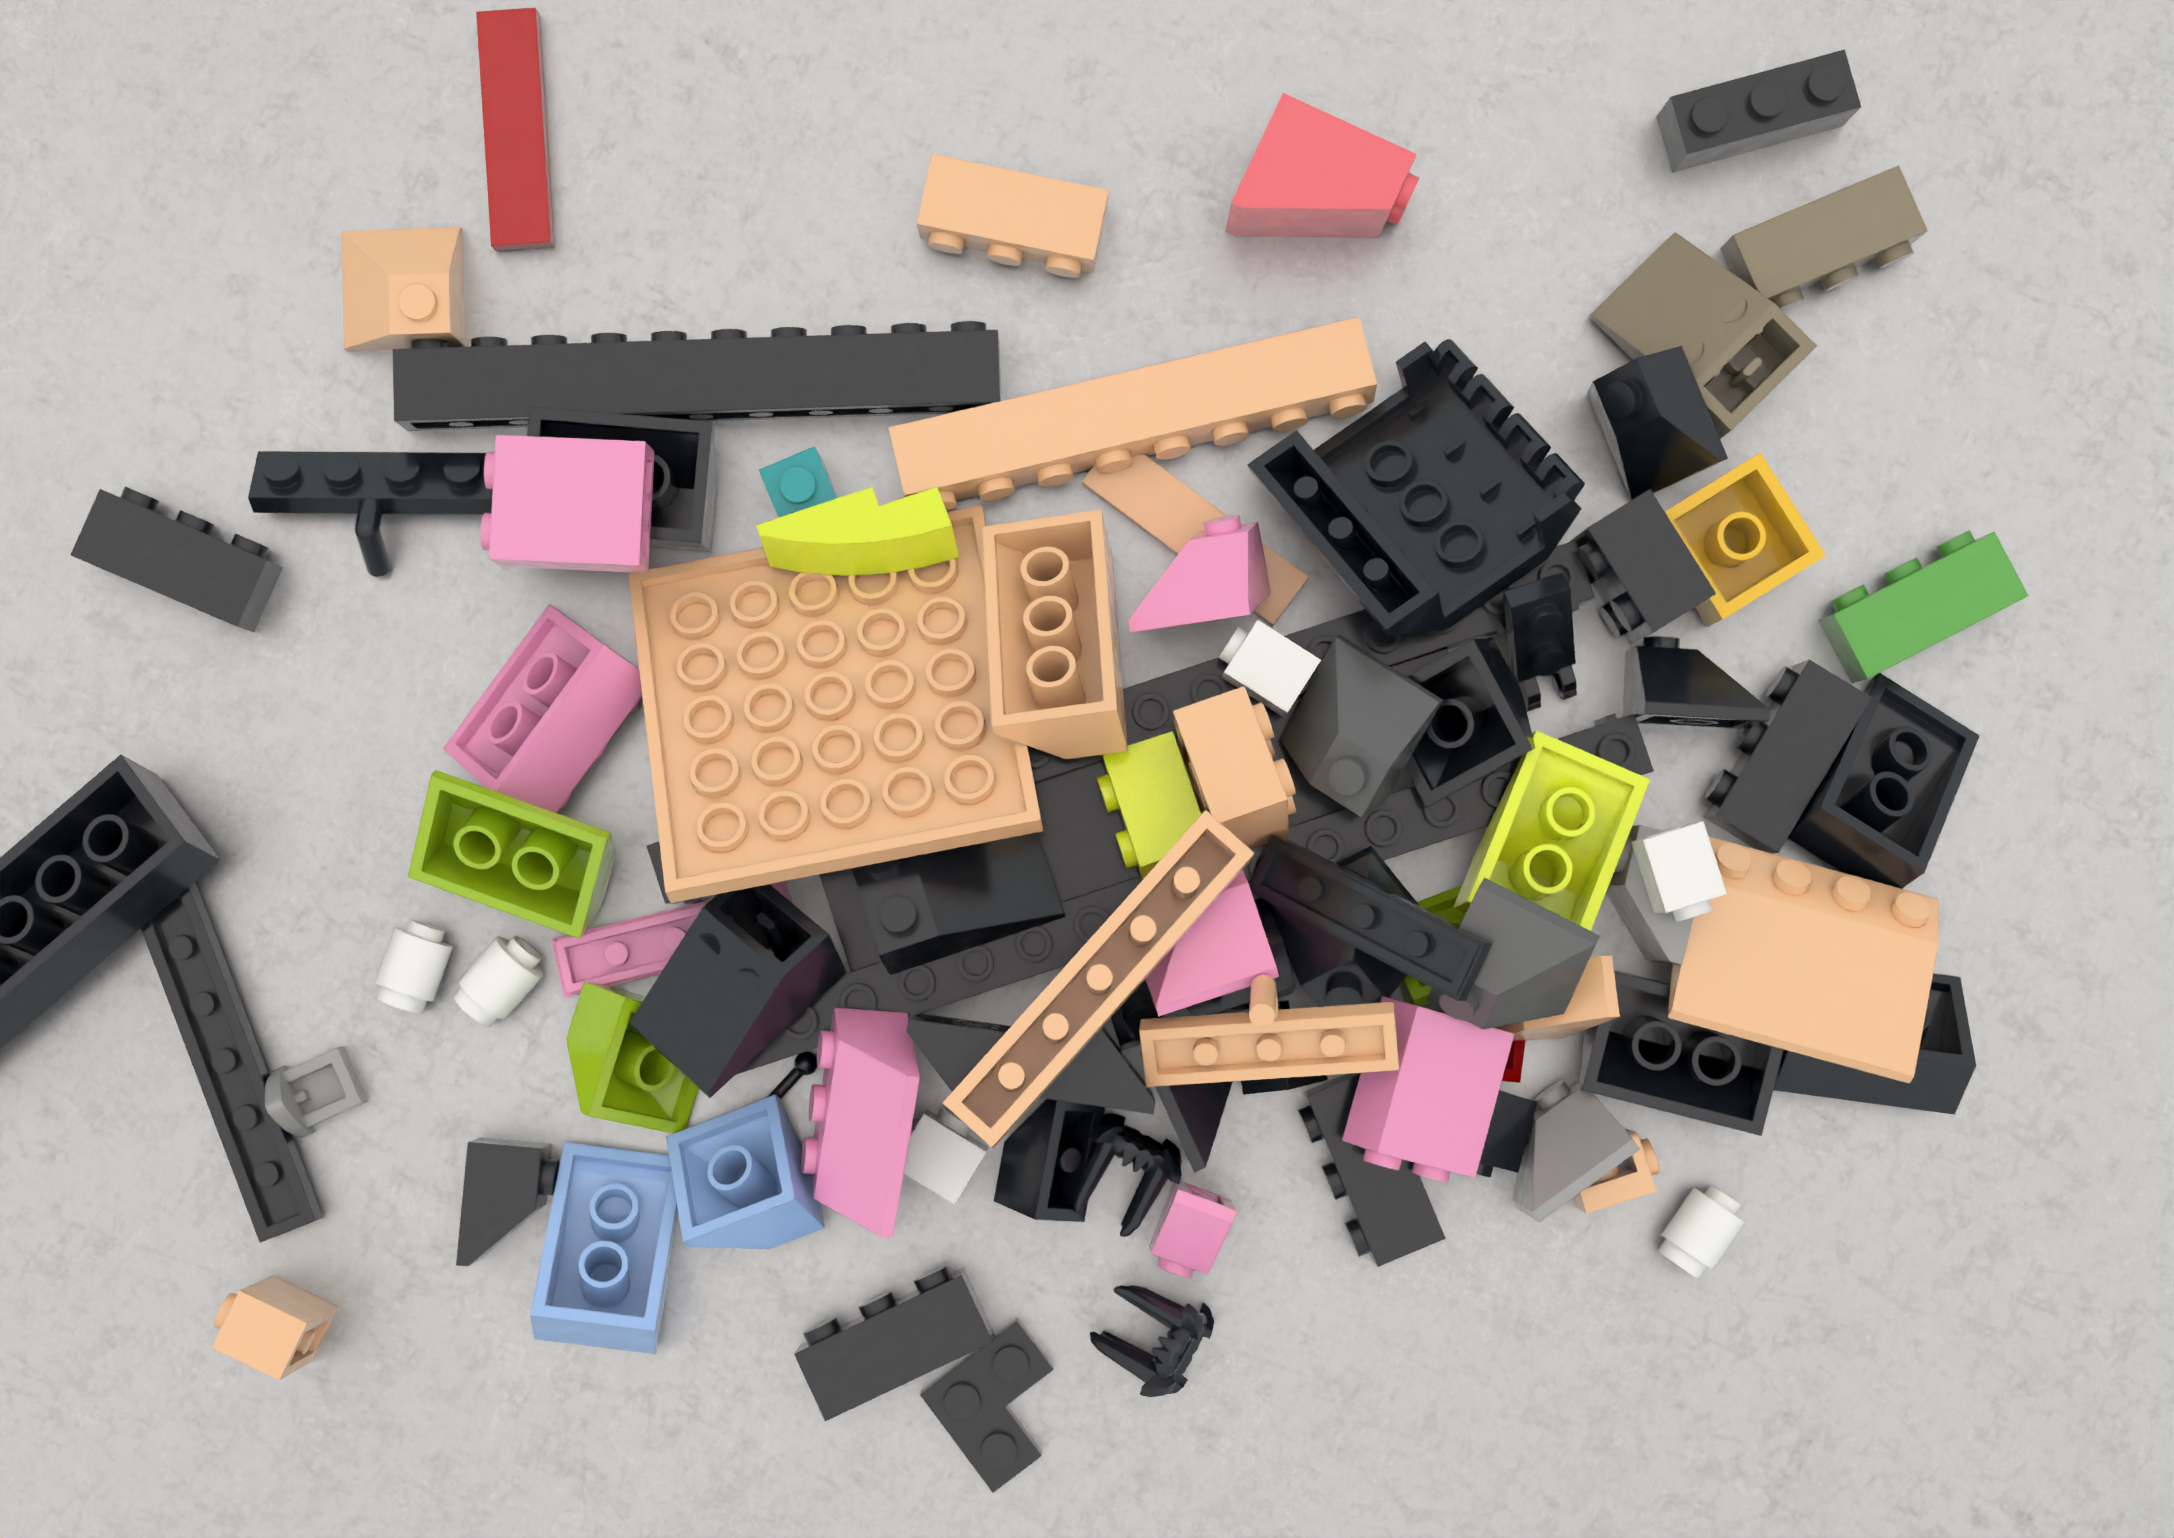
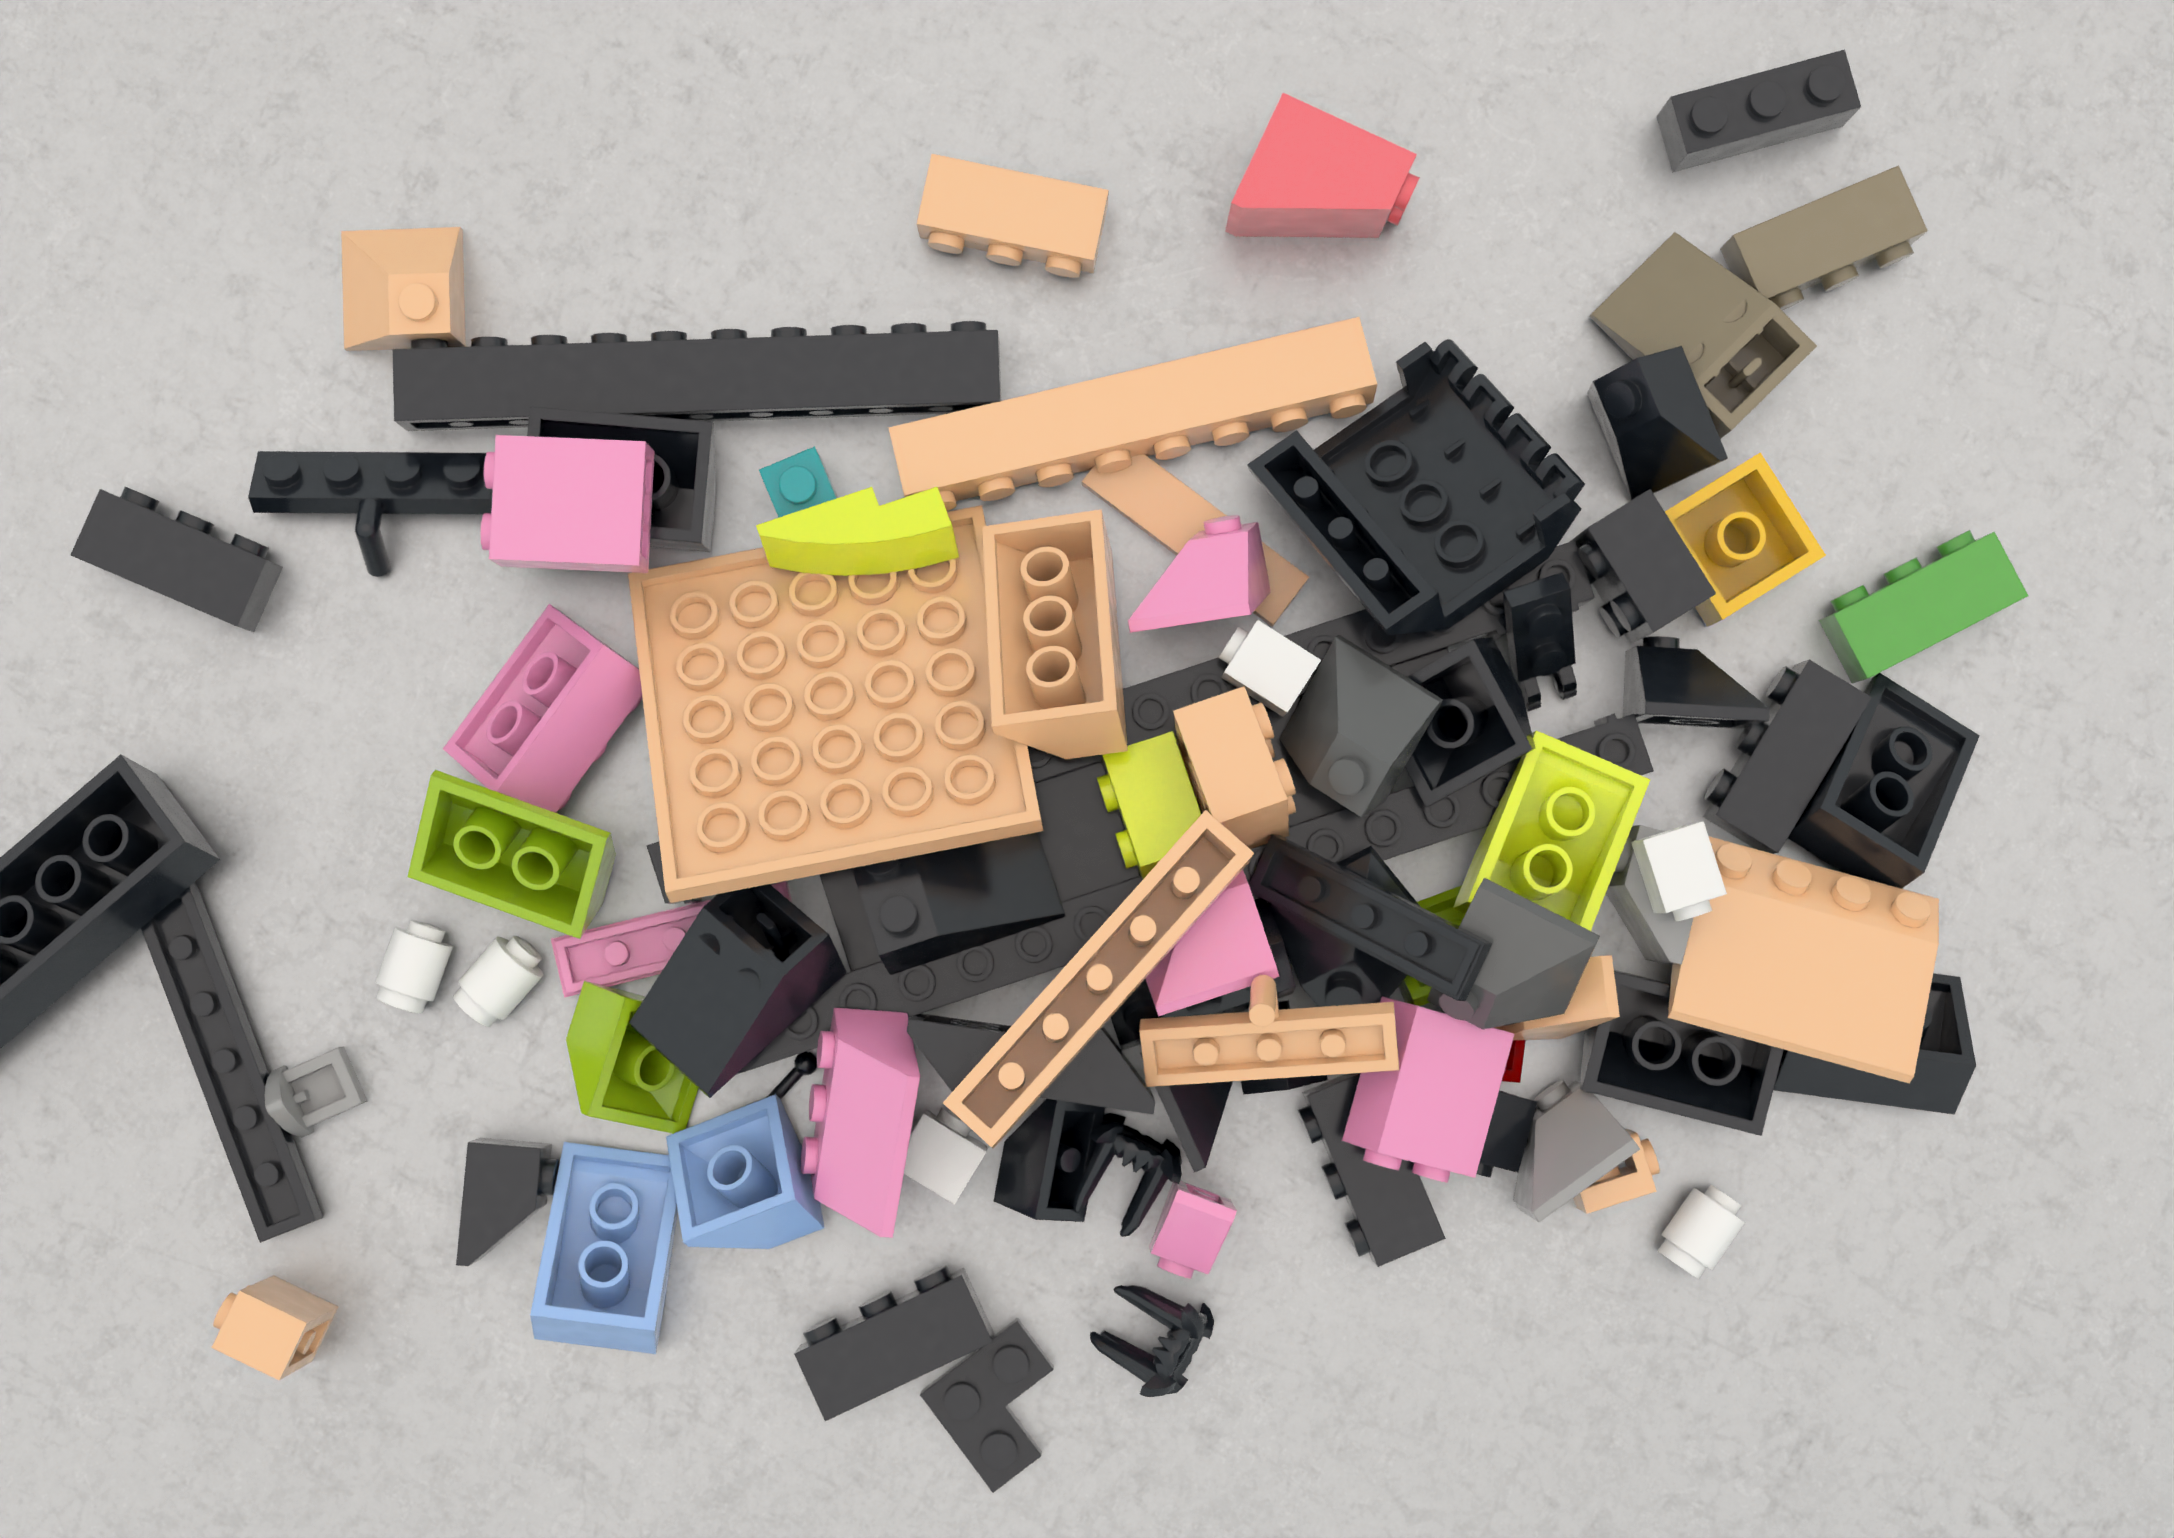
tile [476,7,554,251] -> none

